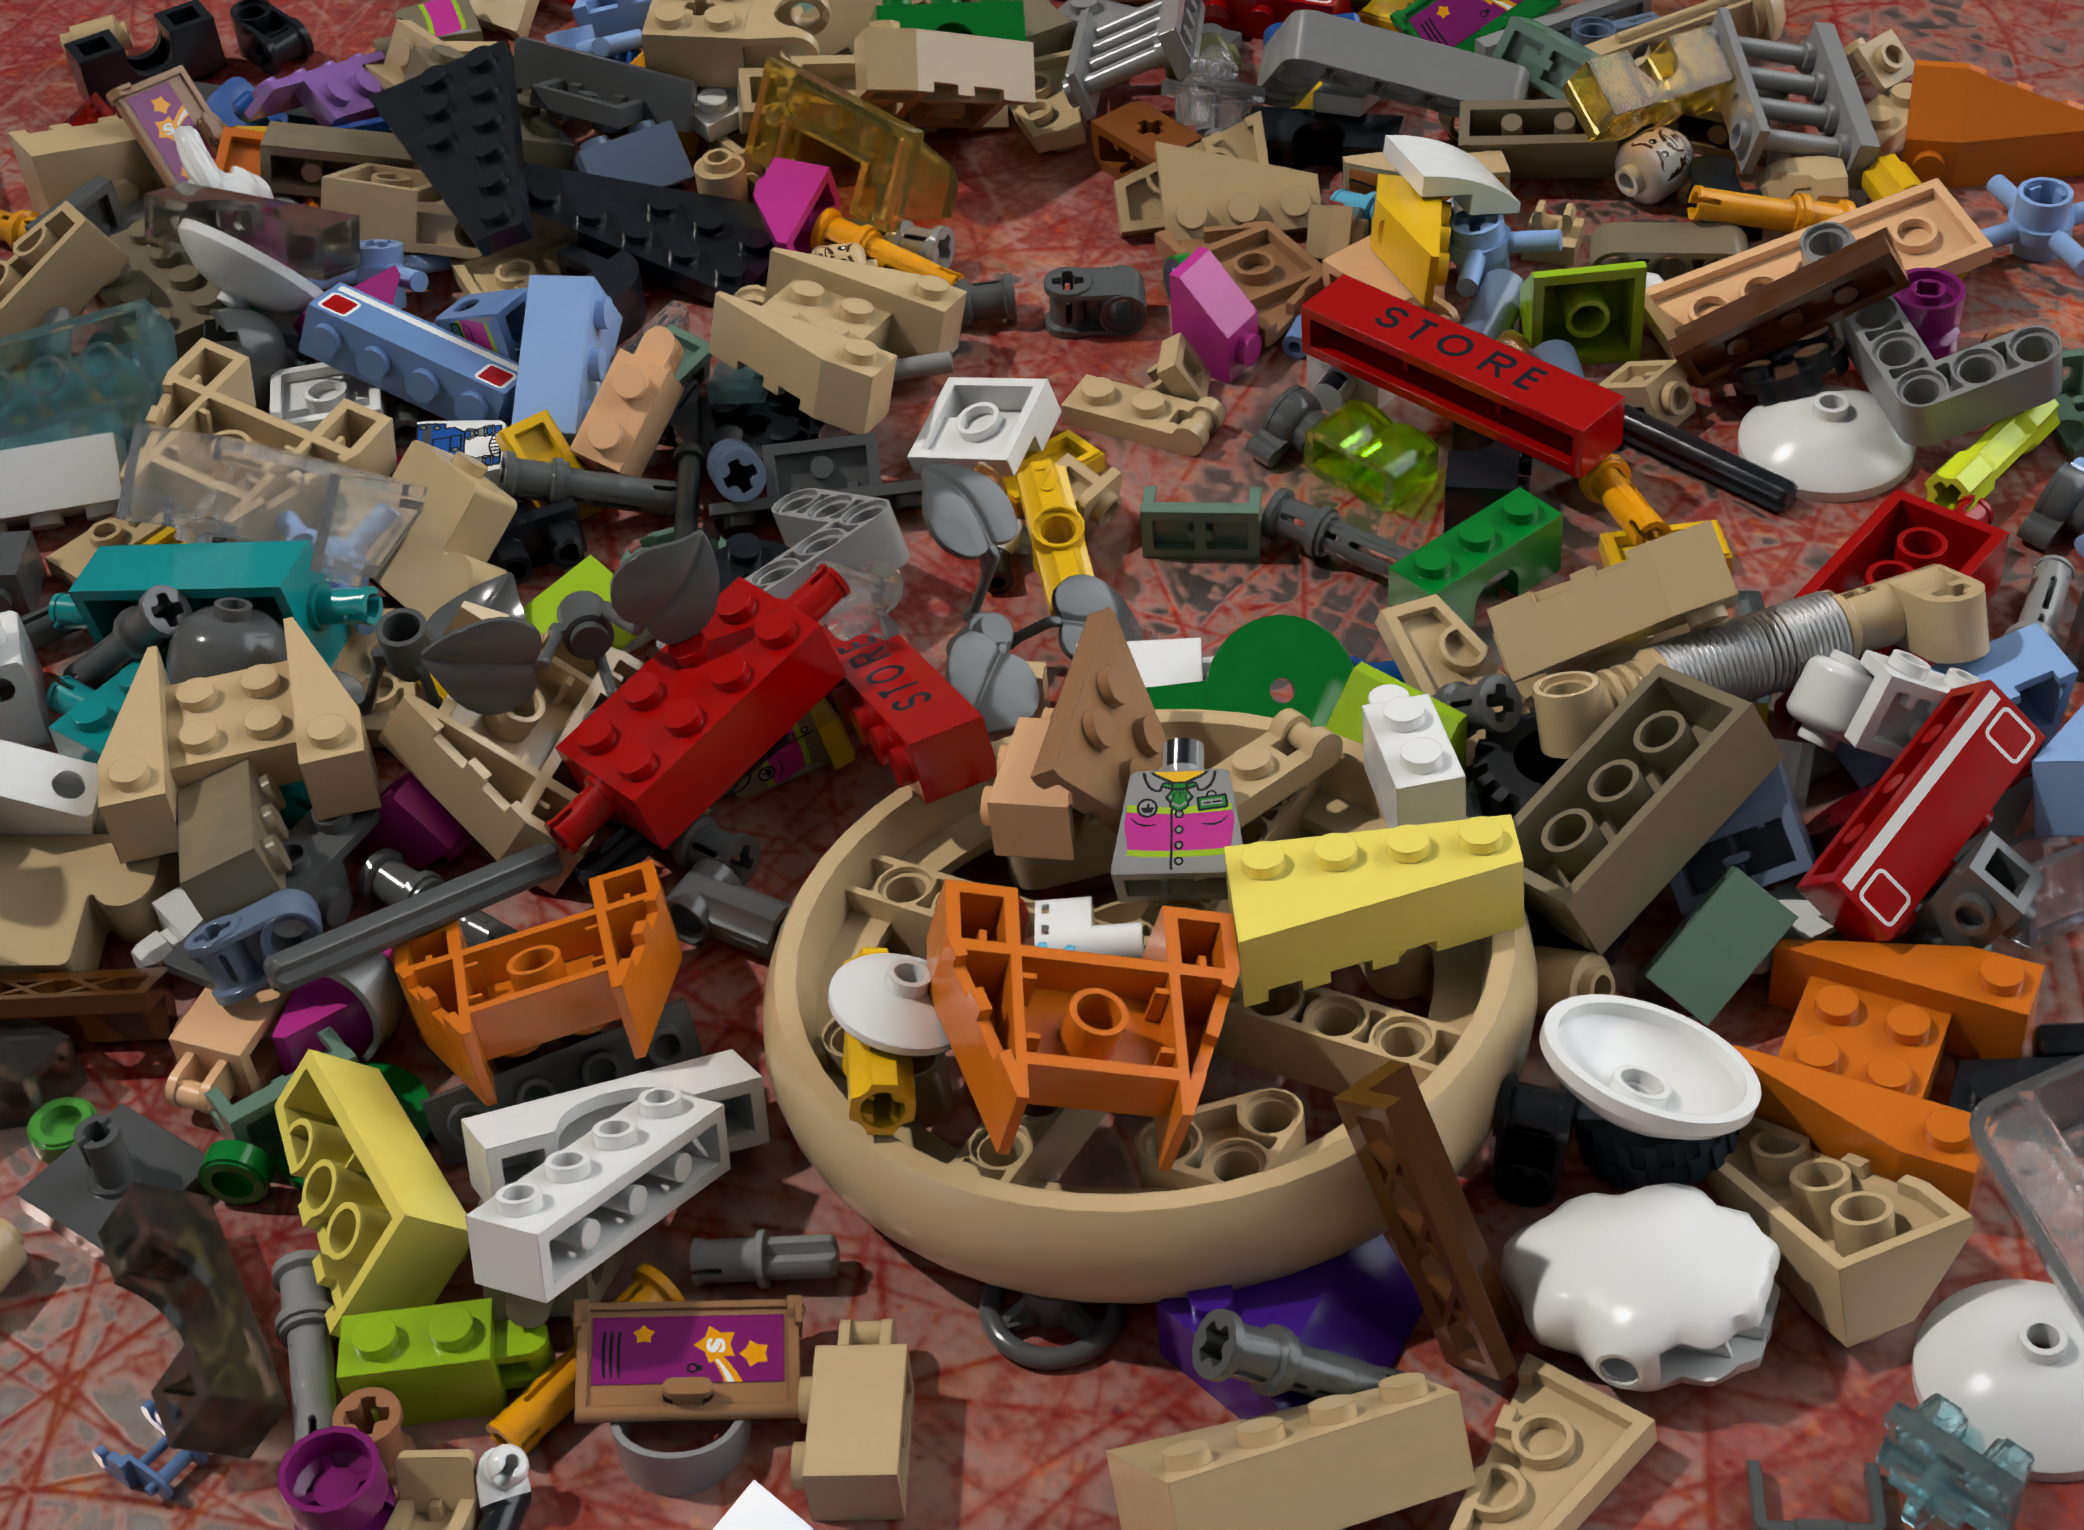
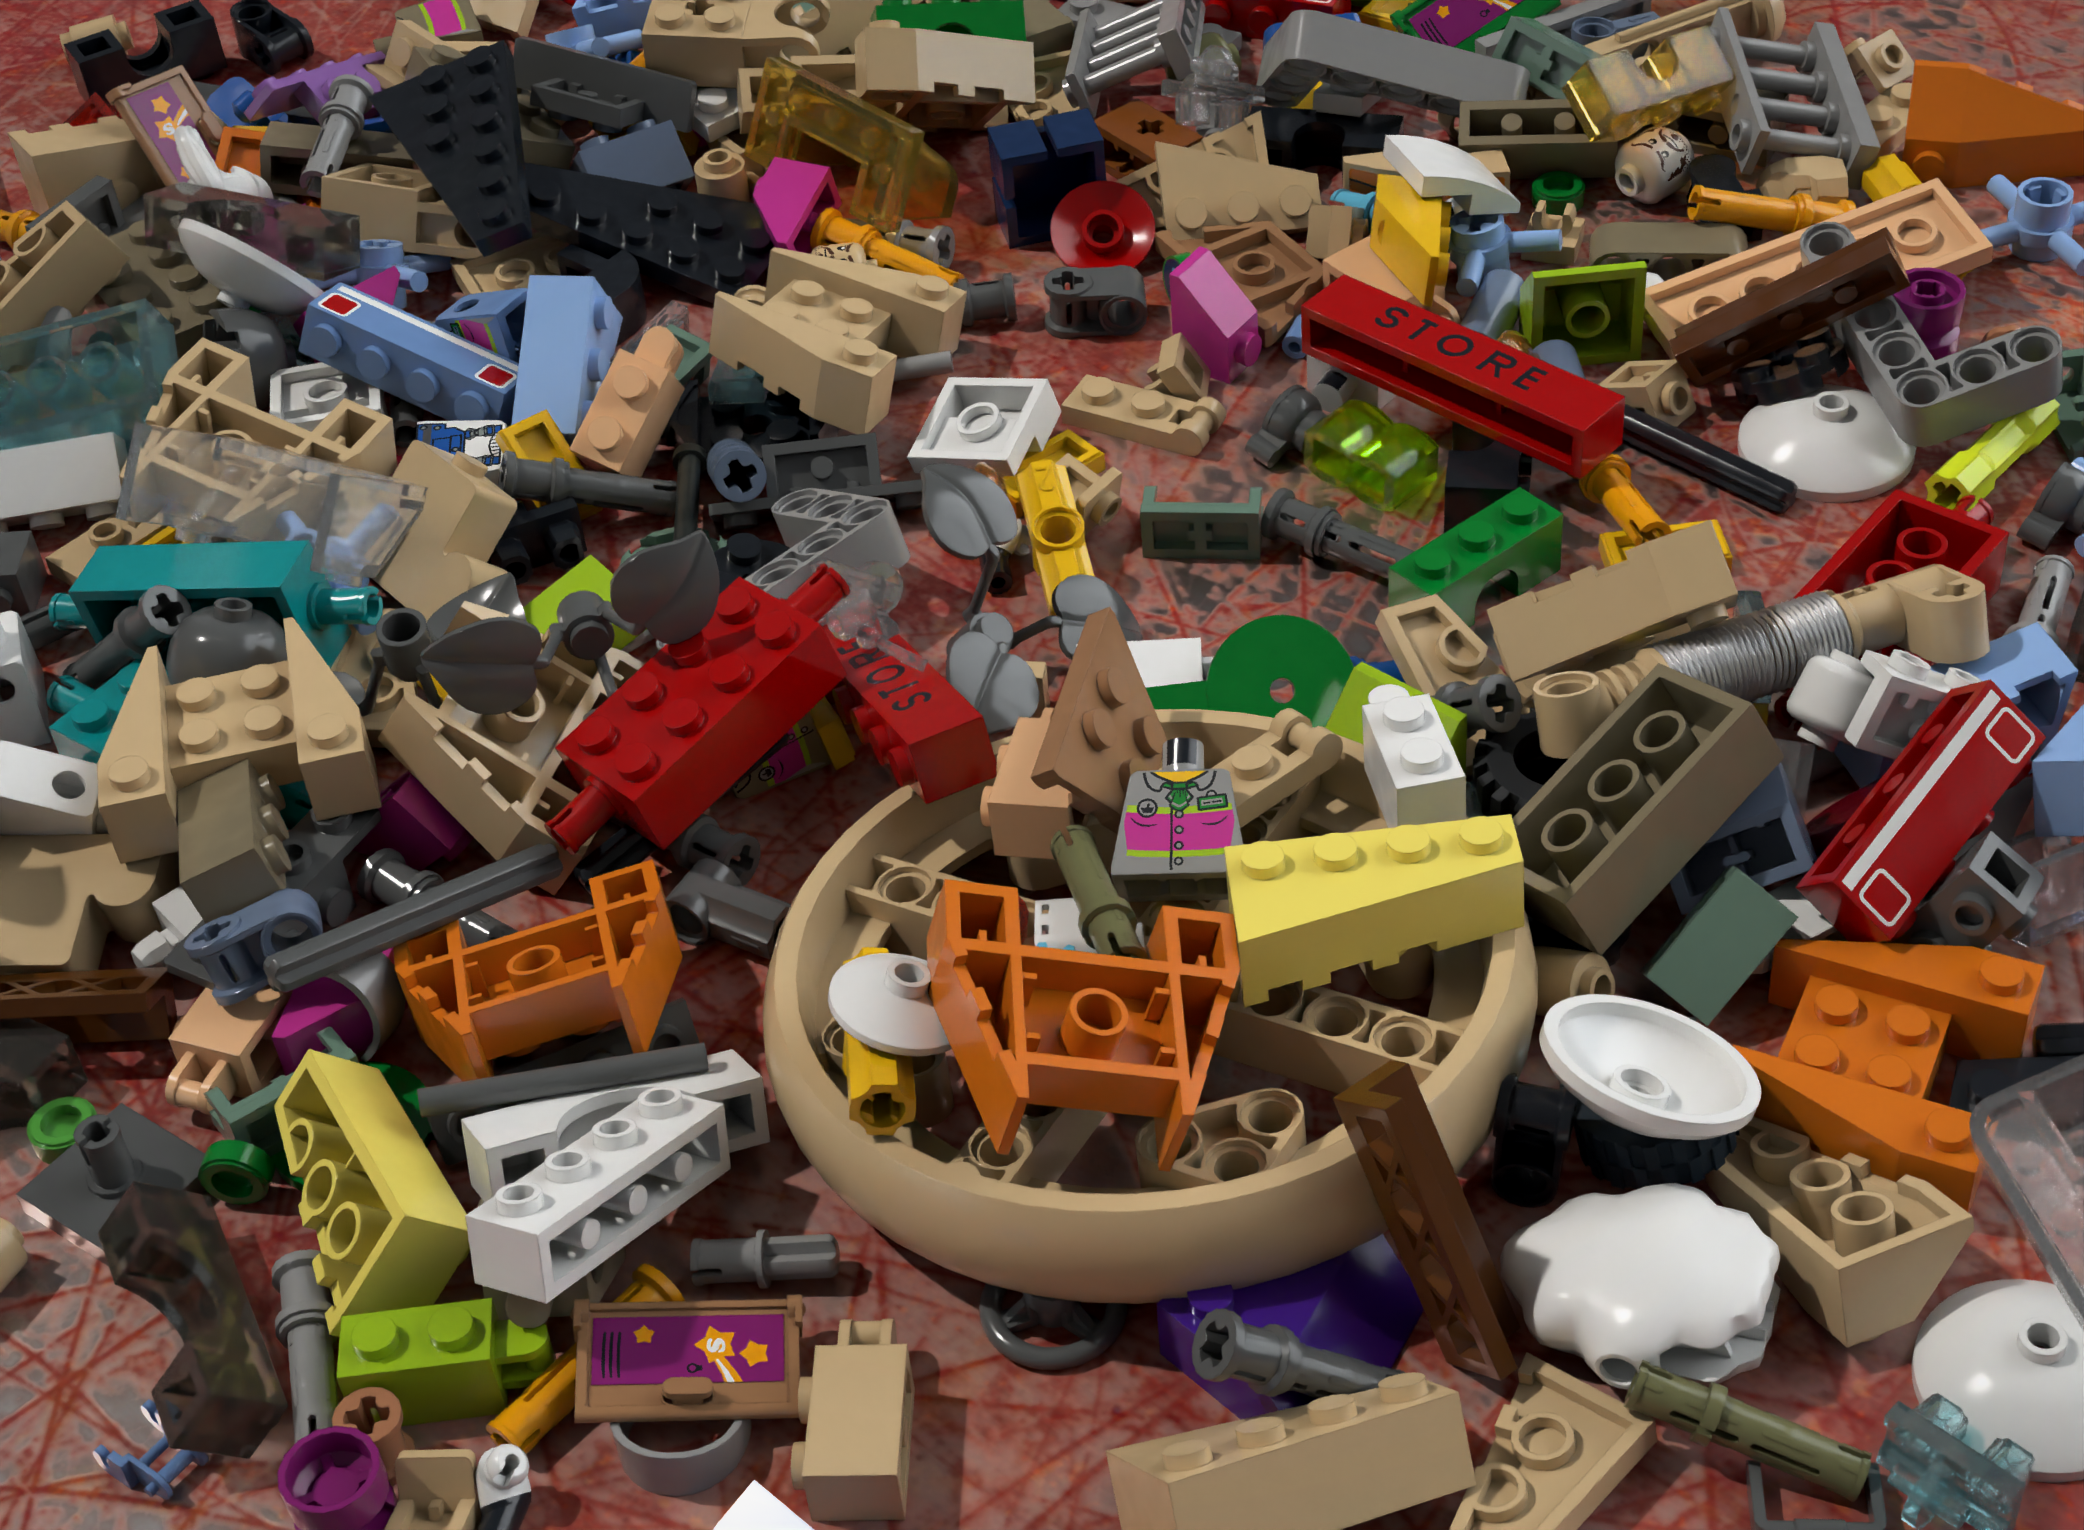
none -> light grey pin [299,74,374,198]
none -> dark grey bar [417,1042,709,1118]
none -> clear hinge [855,625,929,672]
none -> dark blue piece [987,108,1107,249]
none -> red dish [1050,181,1155,269]
none -> olive pin [1050,825,1149,959]
none -> green tile [1532,171,1585,216]
none -> olive pin [1624,1360,1872,1502]

